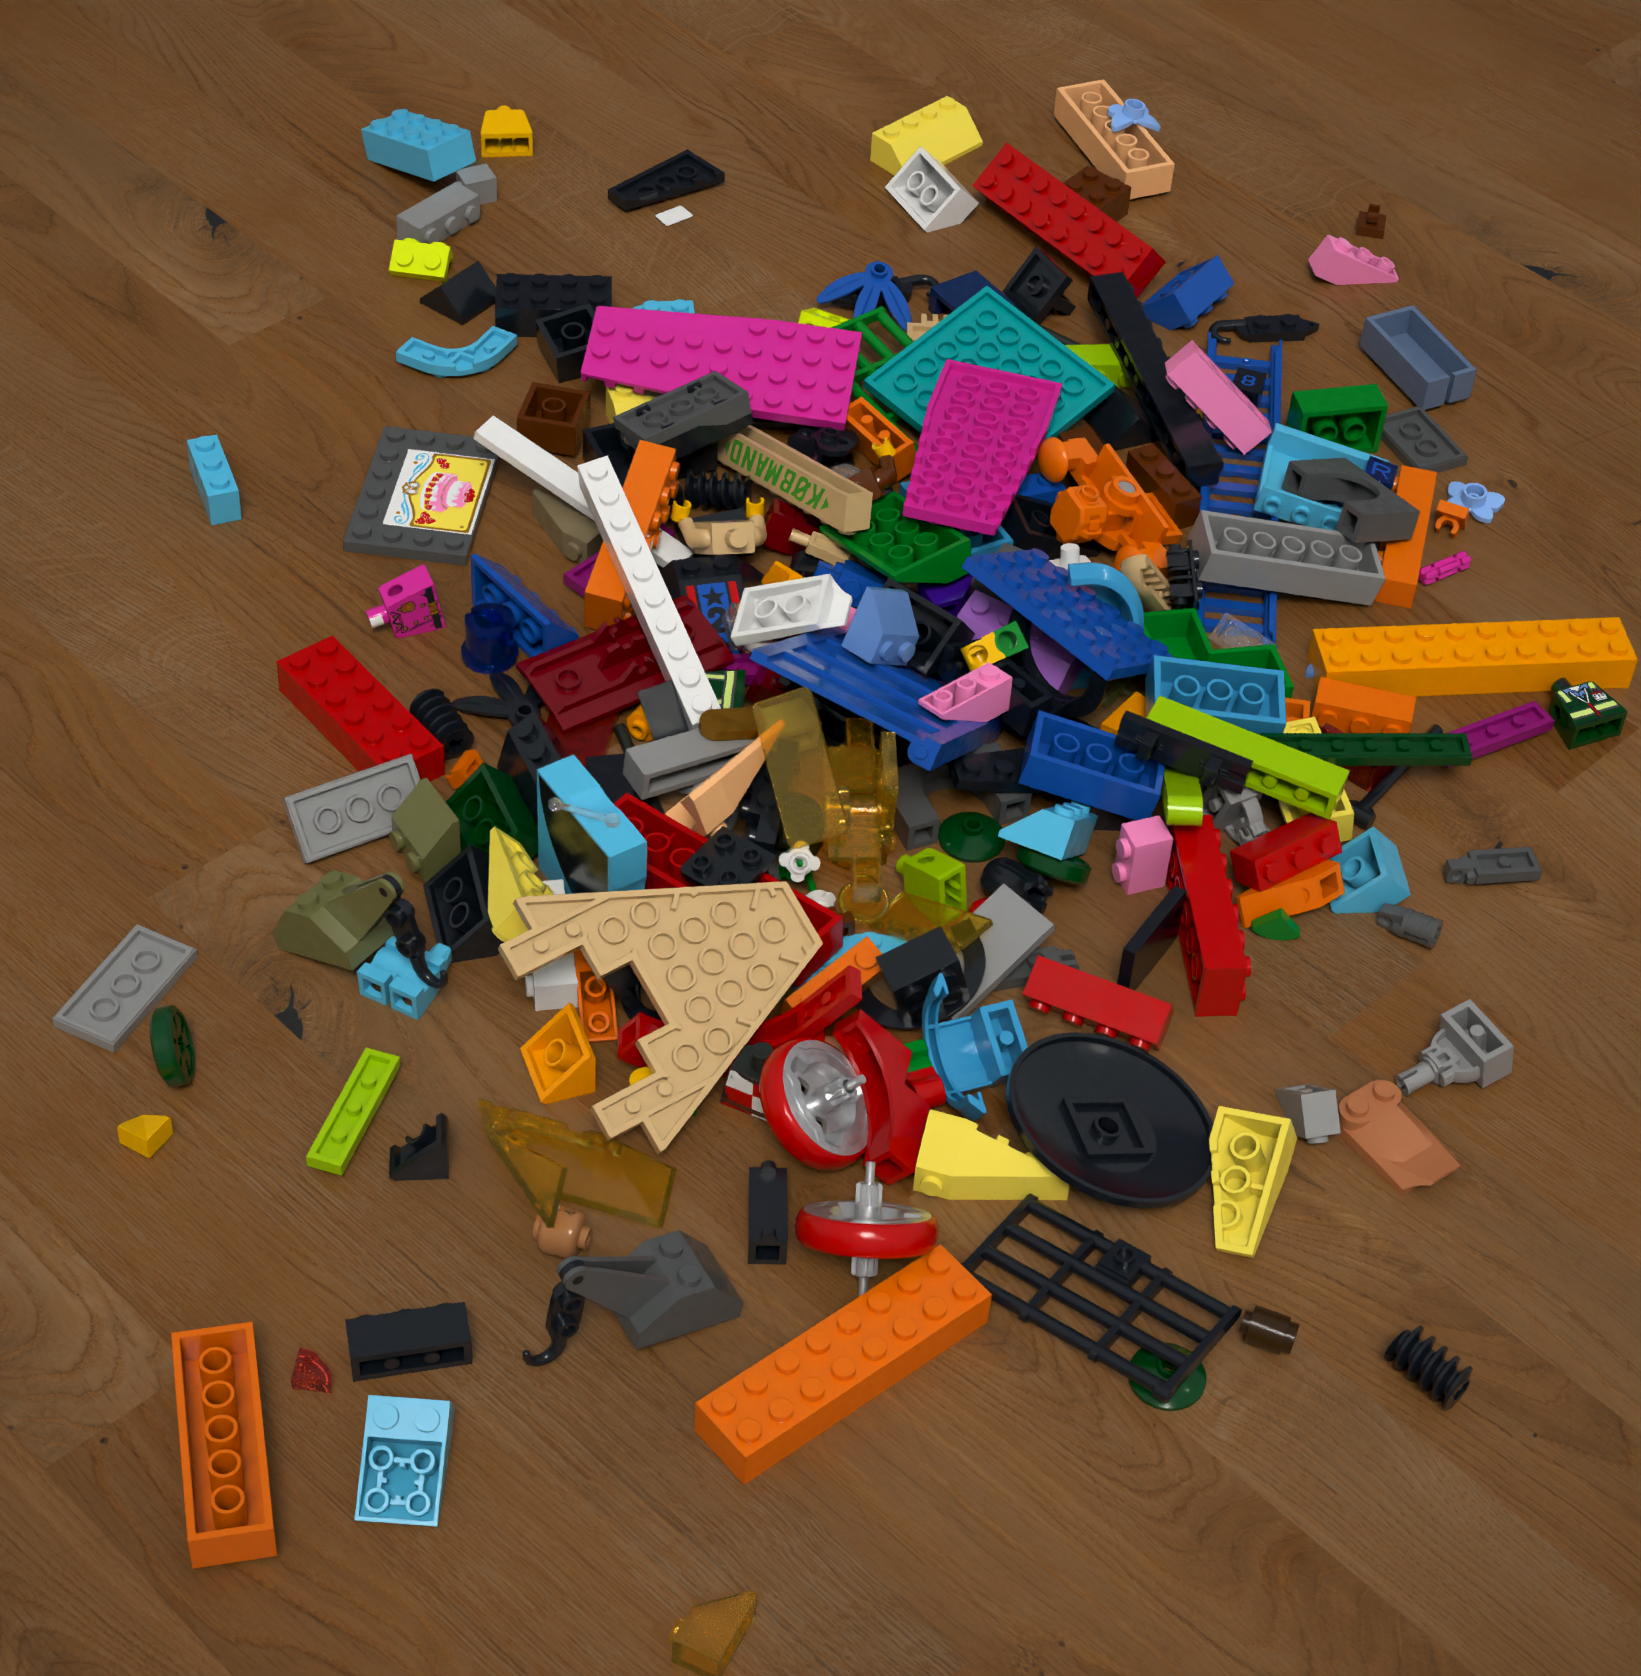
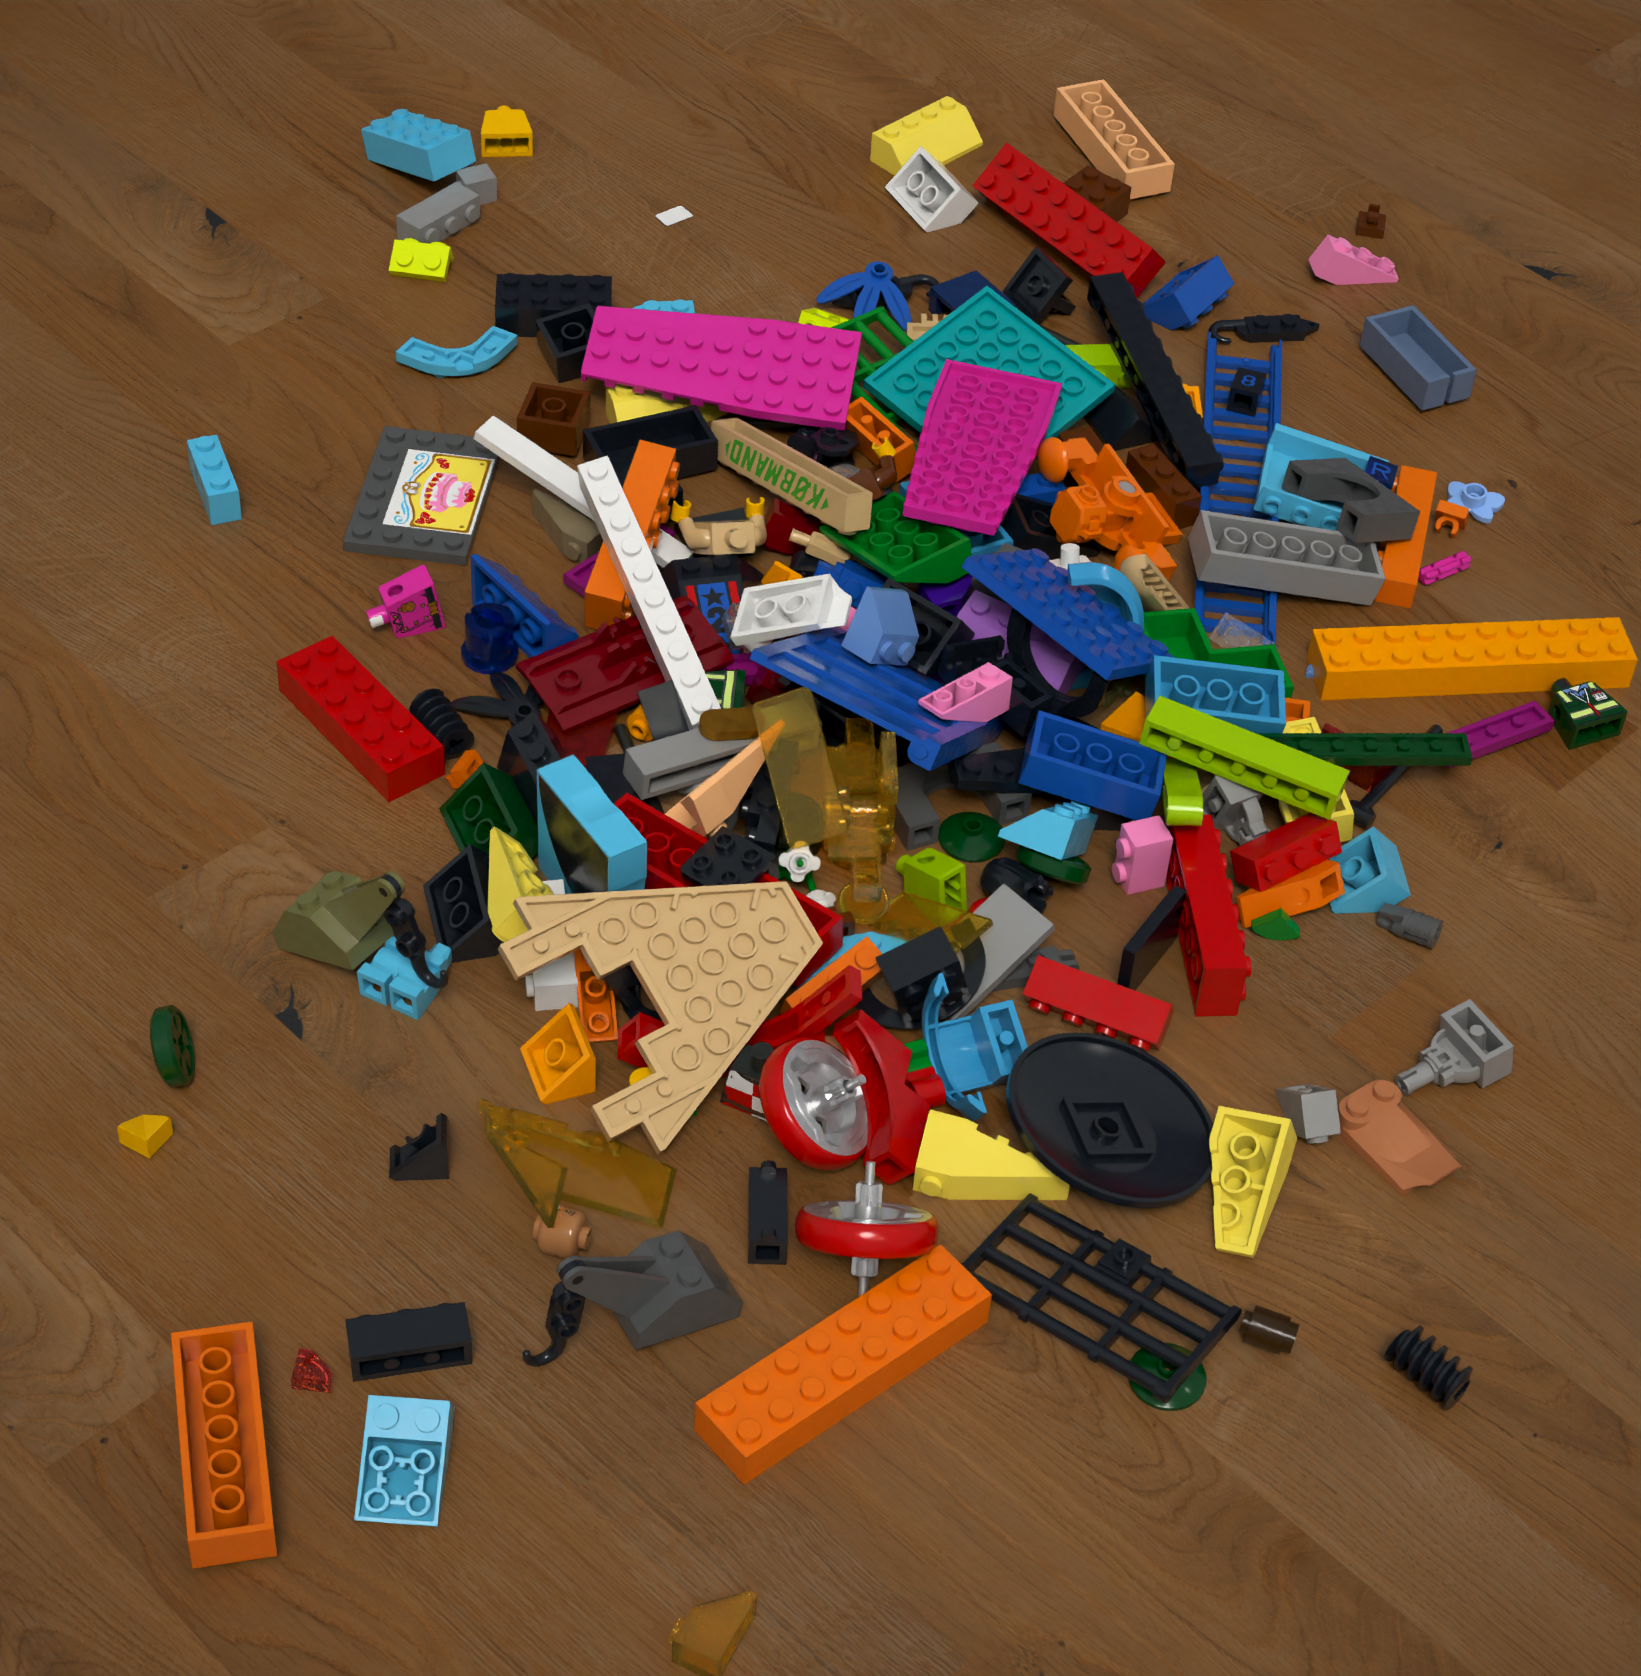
light grey tile [52,924,198,1053] -> none
light grey tile [282,754,420,863] -> none
lime plate [306,1047,401,1176] -> none
olive slope [389,778,461,884] -> none
black slope [420,260,496,325] -> none
clear hinge [548,797,620,828] -> none
black wing [608,149,725,211] -> none
dark grey piece [613,371,754,459] -> none
black piece [684,469,752,511] -> none
leg [960,621,1029,671] -> none
light blue animal [1107,99,1161,132] -> none
black hinge [1114,710,1253,795] -> none
bright pink brick [1165,340,1272,455] -> none
black hinge [1166,540,1203,610] -> none
green brick [1286,384,1388,453] -> none
orange brick [1311,677,1417,733] -> none
dark grey tile [1381,406,1468,473] -> none
dark grey hinge [1443,847,1542,884] -> none

